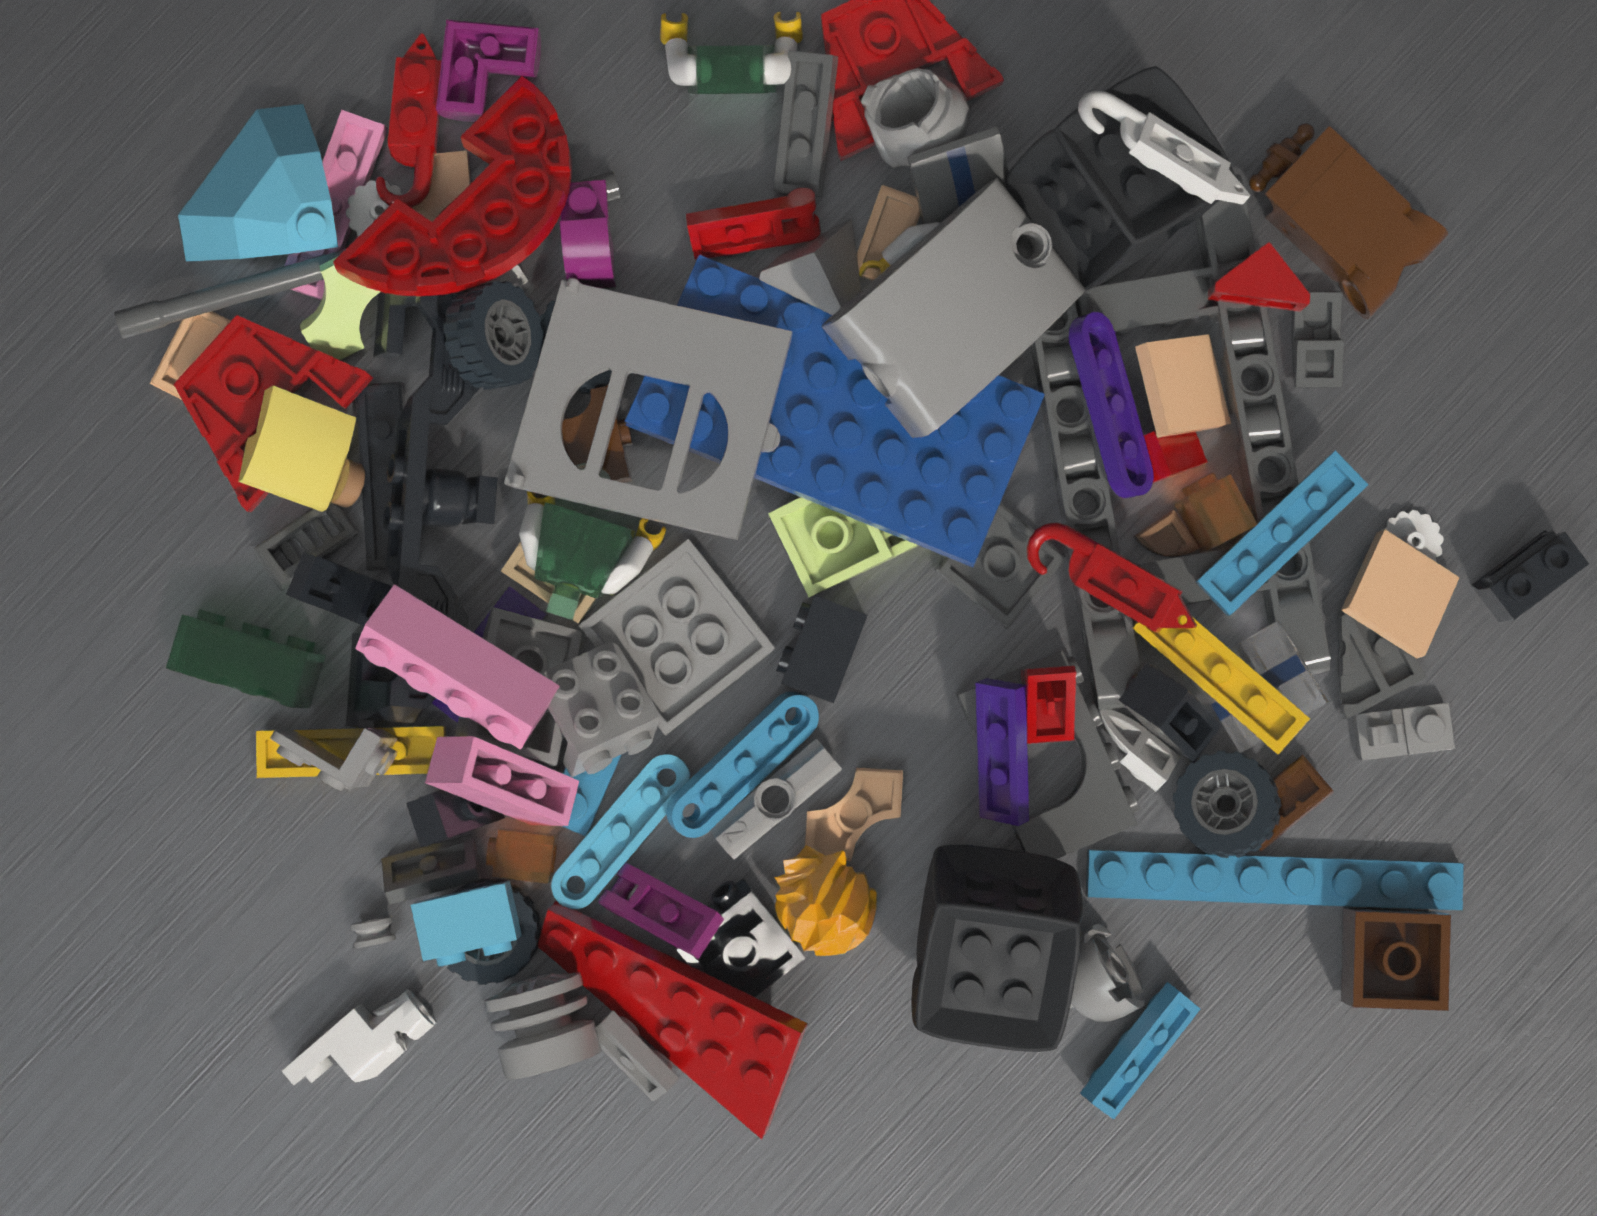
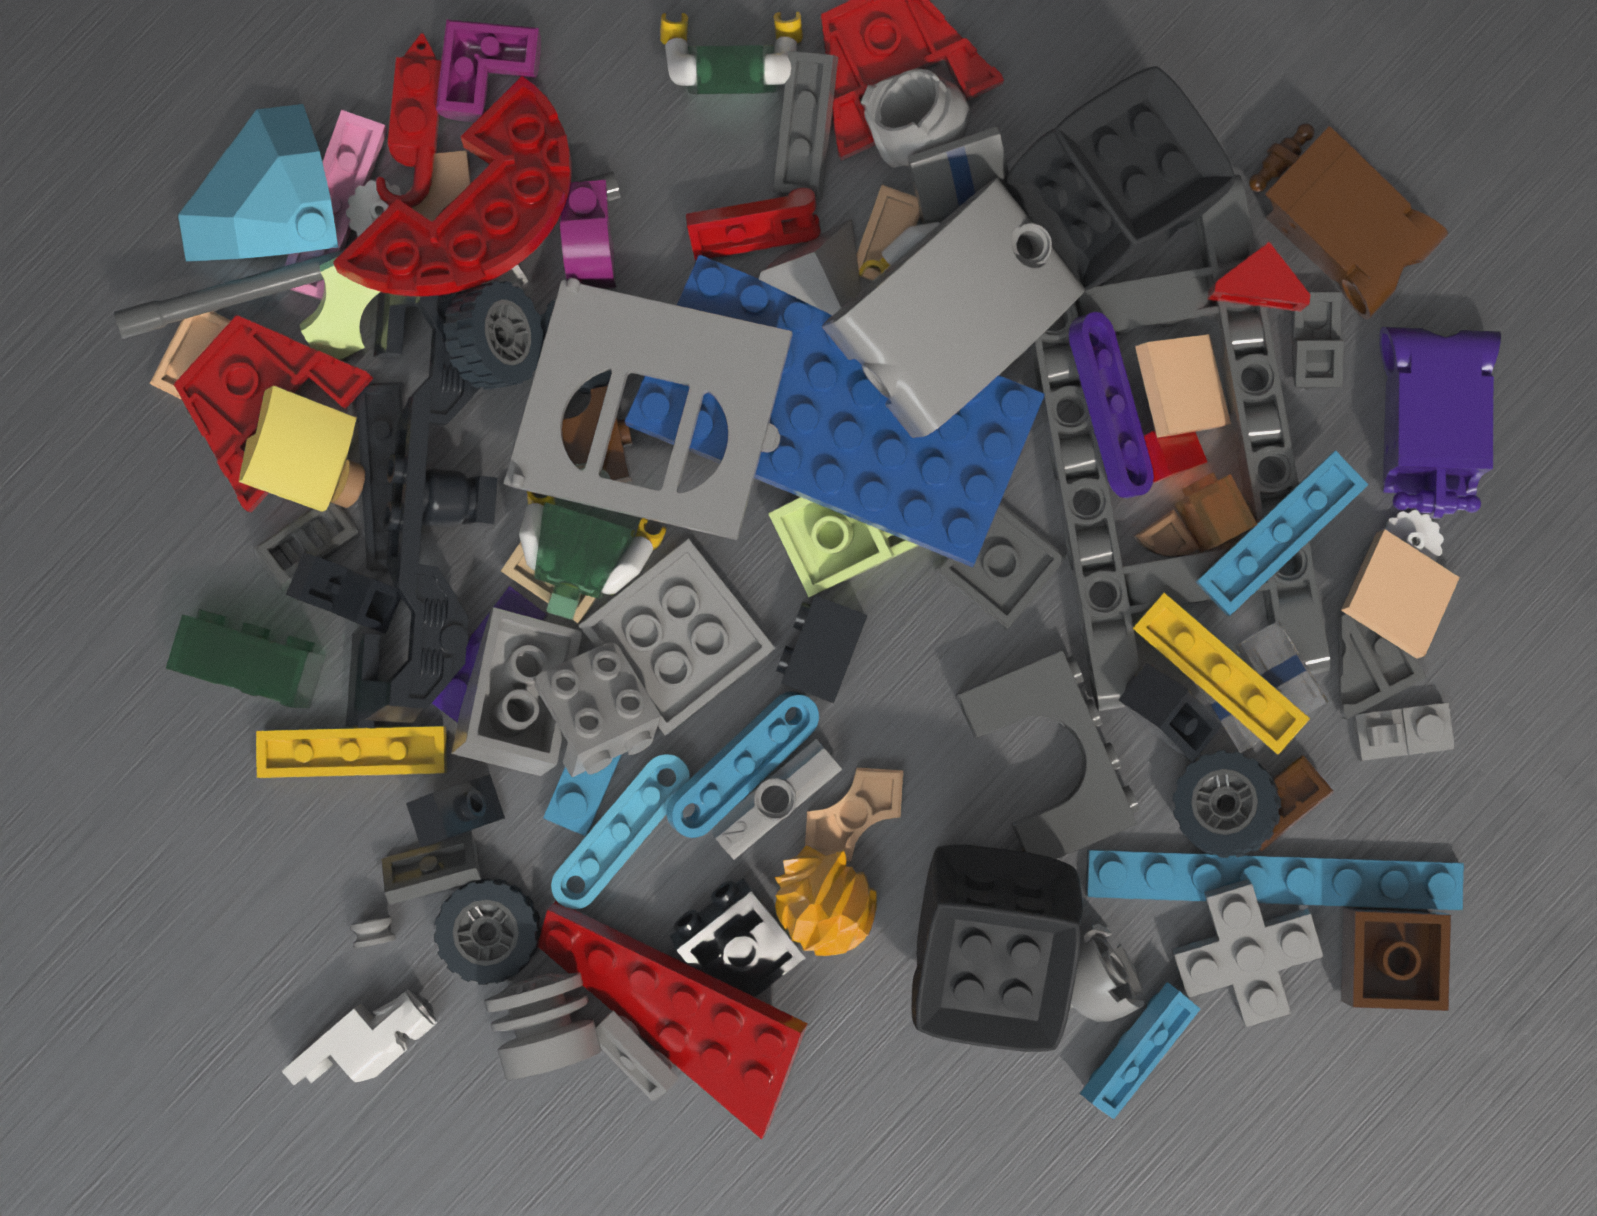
light grey bracket [270,728,398,791] -> none
bright pink brick [355,584,560,750] -> none
medium azure brick [411,880,522,967] -> none
bright pink brick [425,736,579,826] -> none
clear orange brick [486,828,559,884] -> none
magenta plate [598,862,724,959] -> none
dark purple plate [975,678,1029,826] -> none
red slope [1021,666,1076,744] -> none
red plate [1026,522,1197,632] -> none
white plate [1078,91,1250,204] -> none
white plate [1099,710,1180,792] -> none
black window [1471,530,1589,622] -> none
none -> light grey plate [1172,879,1324,1027]
none -> dark purple piece [1379,327,1501,519]

